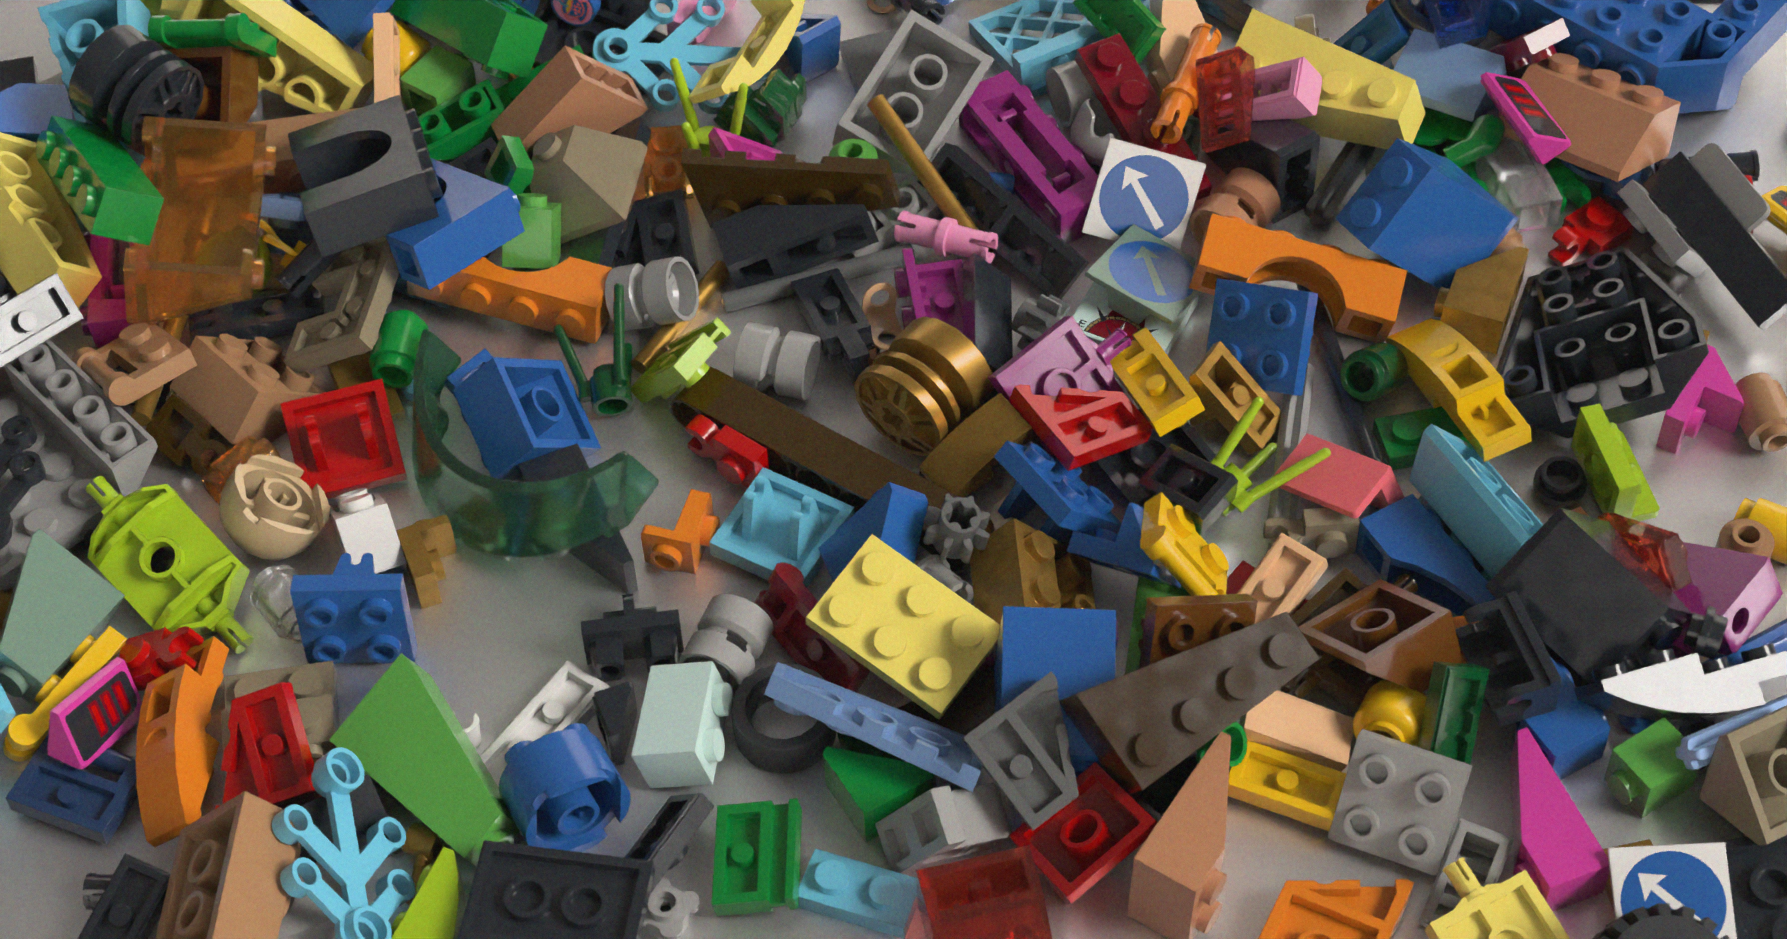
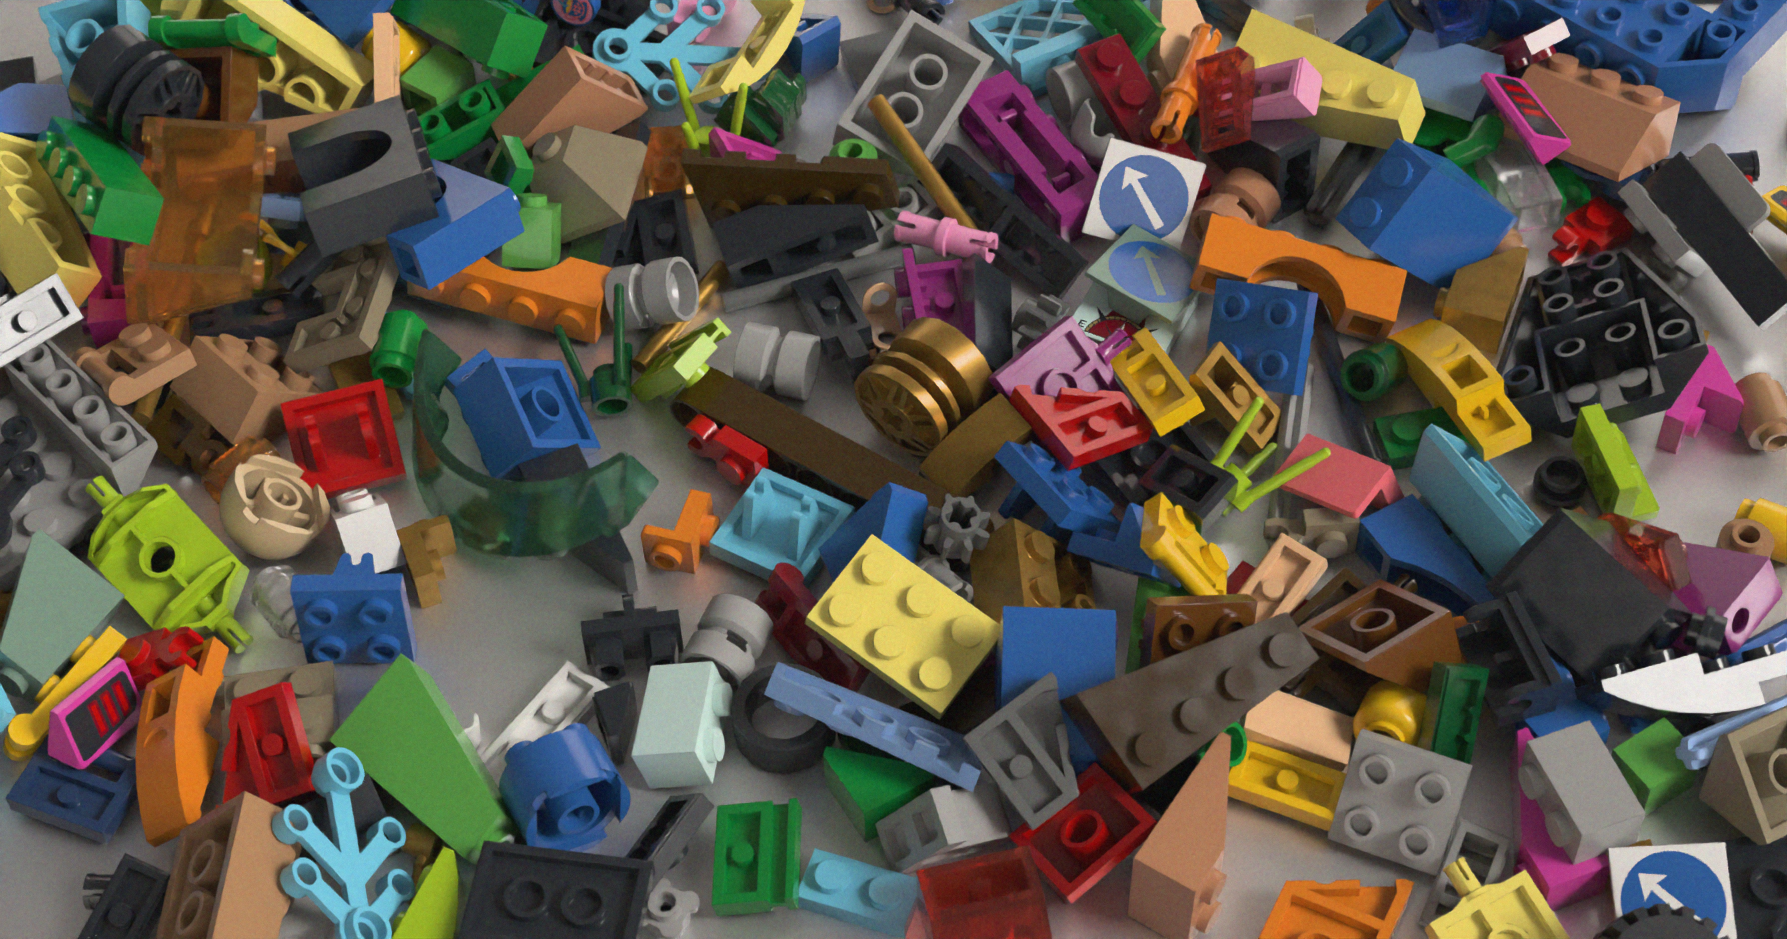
none -> light grey brick [1518,720,1645,865]

